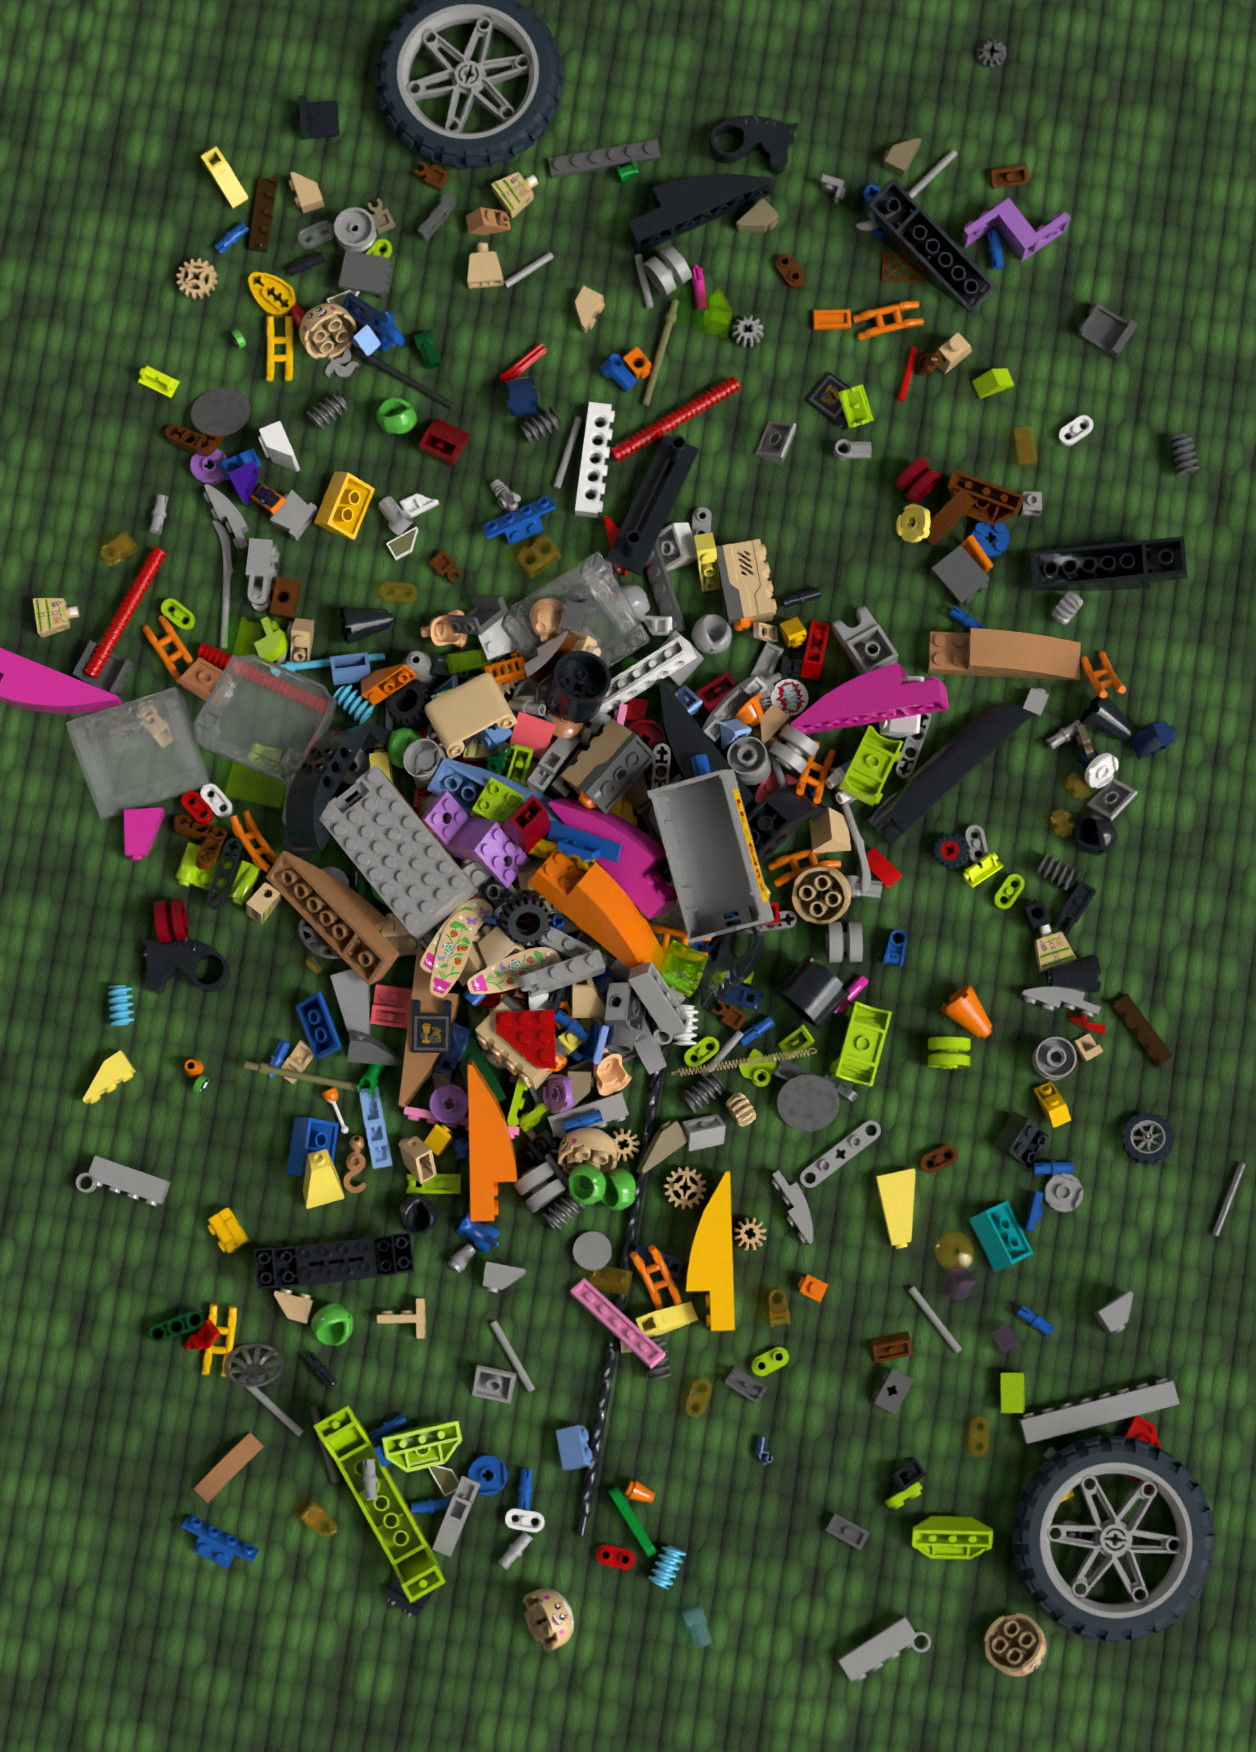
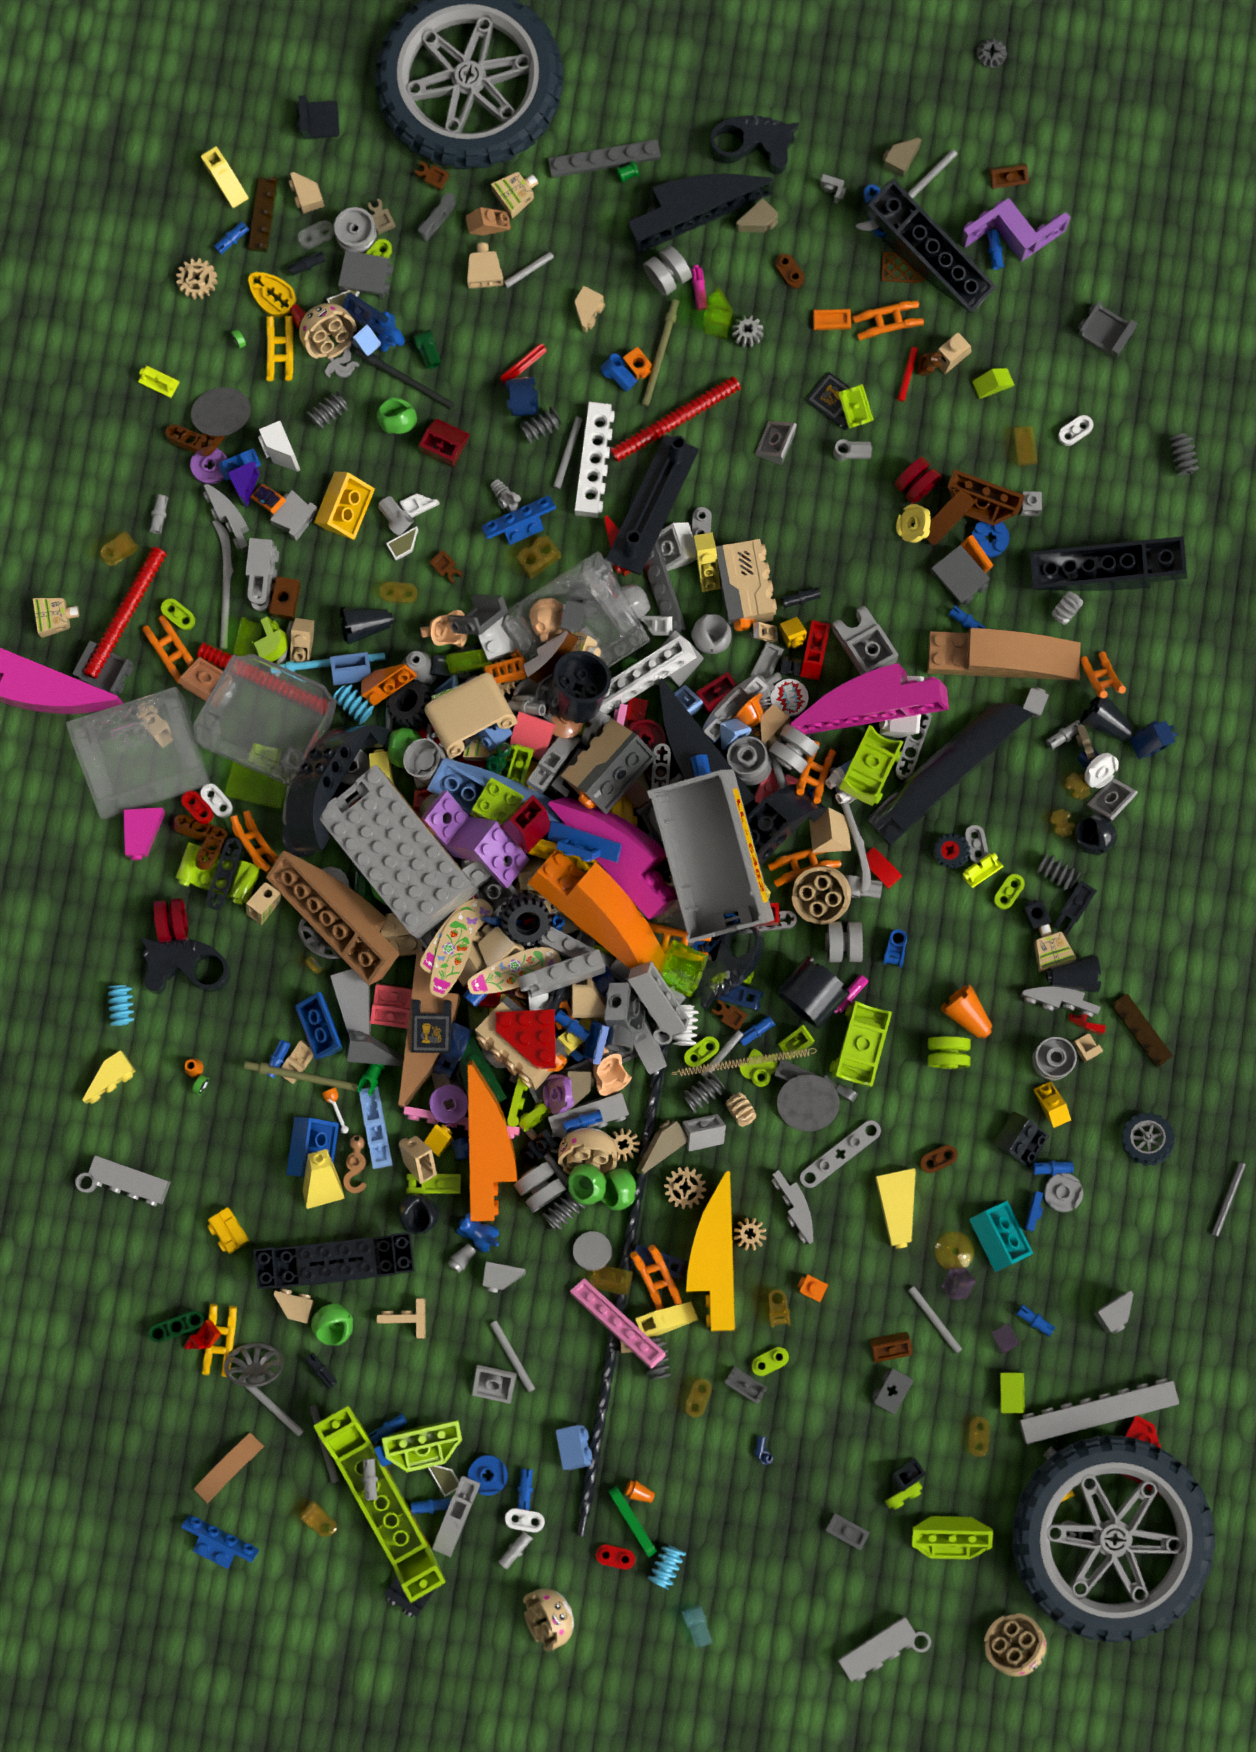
light grey bar [634,254,654,309] -> none

